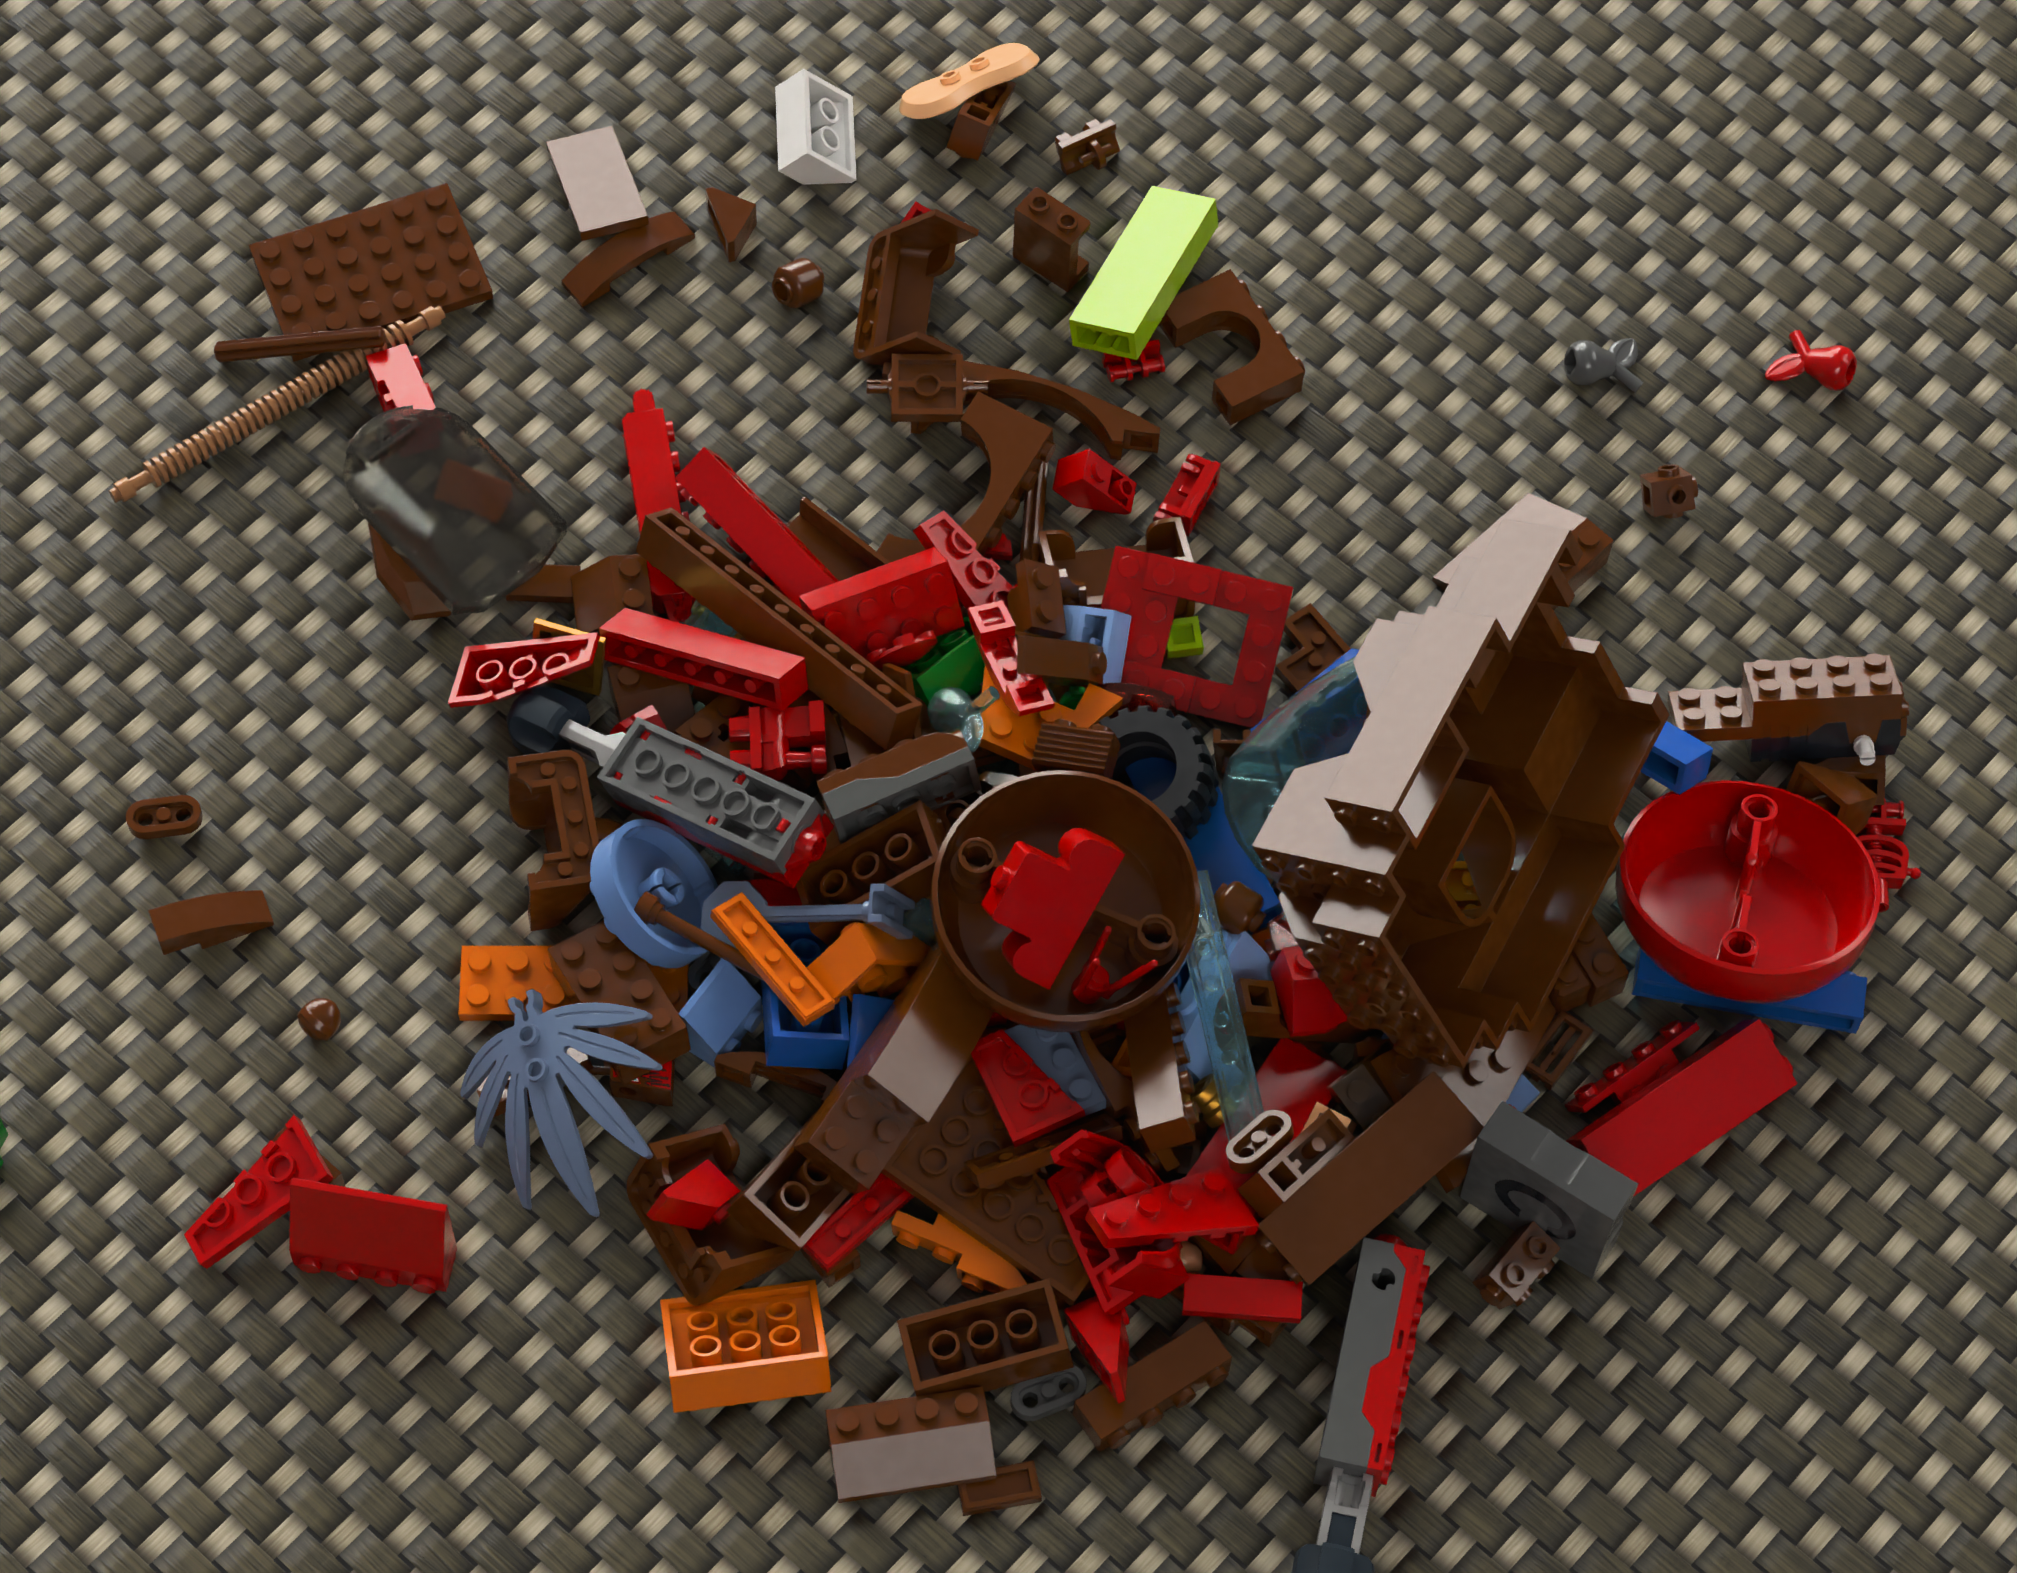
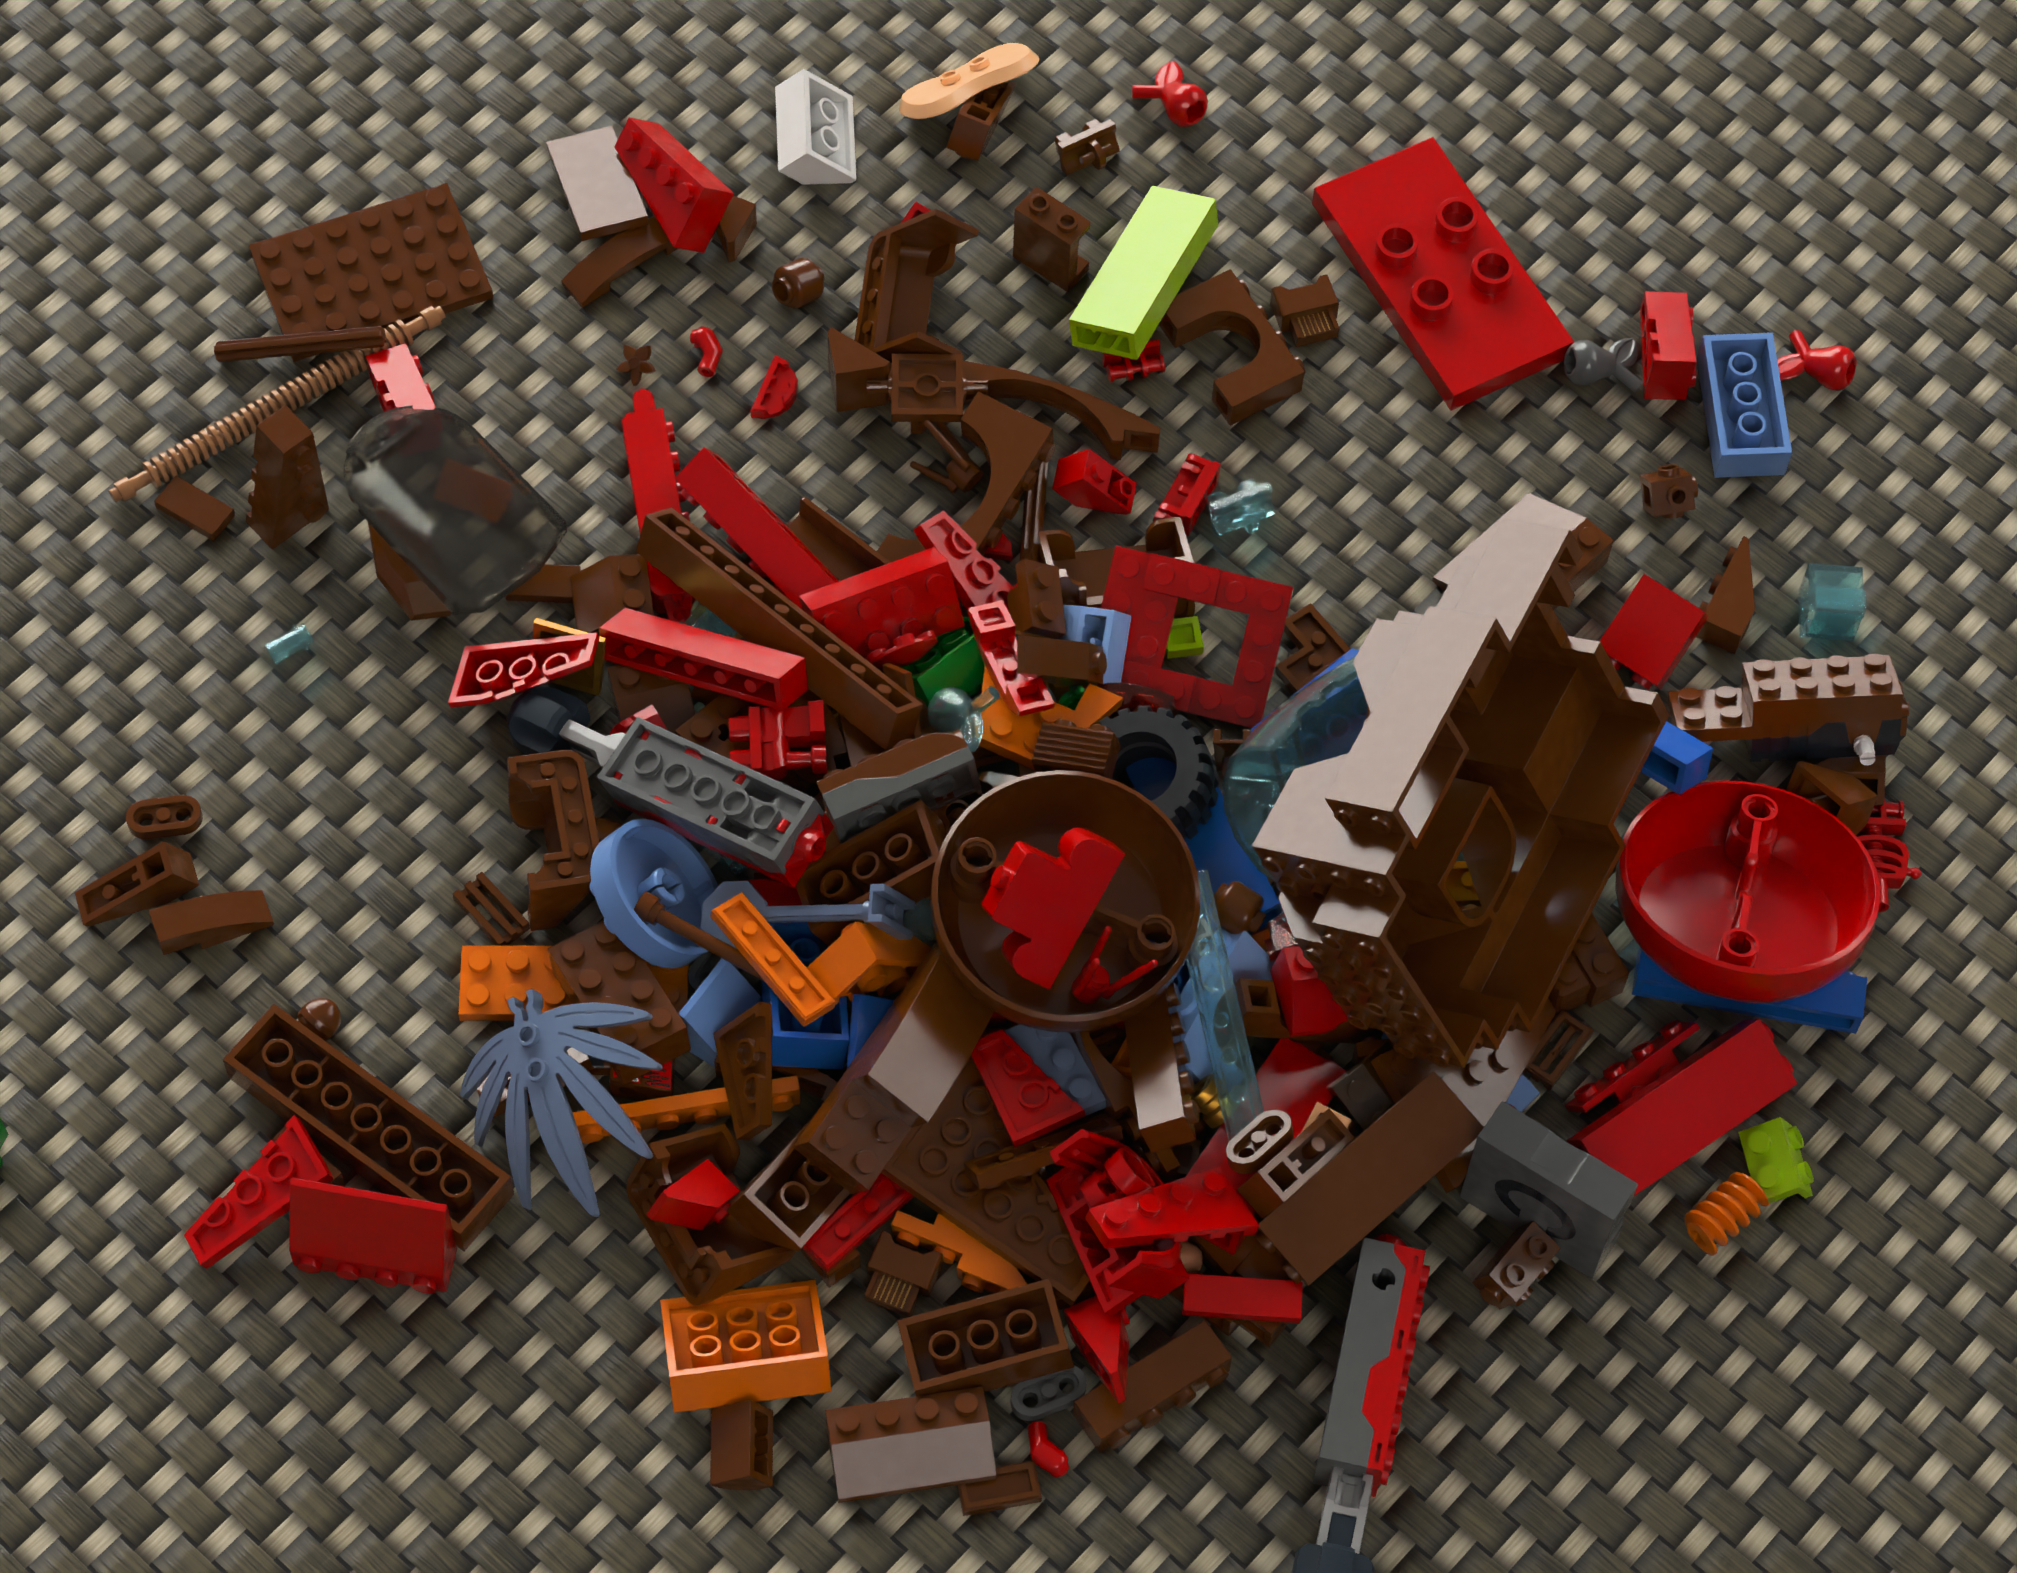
none -> reddish brown slope [75,841,199,927]
none -> reddish brown tile [154,476,235,541]
none -> reddish brown brick [223,1004,514,1252]
none -> reddish brown wedge [246,405,329,550]
none -> clear light blue pin [264,623,314,665]
none -> reddish brown tile [452,872,530,946]
none -> orange plate [572,1075,800,1143]
none -> red wedge [614,117,734,253]
none -> reddish brown plant [616,345,656,386]
none -> red arm [690,326,723,377]
none -> reddish brown brick [710,1400,773,1490]
none -> reddish brown wing [713,1002,772,1141]
none -> red tile [750,355,798,419]
none -> reddish brown slope [827,327,890,412]
none -> reddish brown piece [864,1231,944,1317]
none -> reddish brown plant [910,419,983,493]
none -> red arm [1027,1421,1069,1477]
none -> red piece [1132,61,1208,127]
none -> clear light blue hips [1207,479,1275,536]
none -> reddish brown piece [1270,275,1339,347]
none -> red plate [1312,137,1574,411]
none -> red brick [1600,574,1709,690]
none -> red wedge [1640,291,1696,400]
none -> orange piece [1684,1172,1769,1256]
none -> medium blue brick [1696,333,1792,478]
none -> reddish brown slope [1696,536,1755,654]
none -> lime bracket [1738,1117,1814,1204]
none -> clear light blue head [1799,563,1866,641]

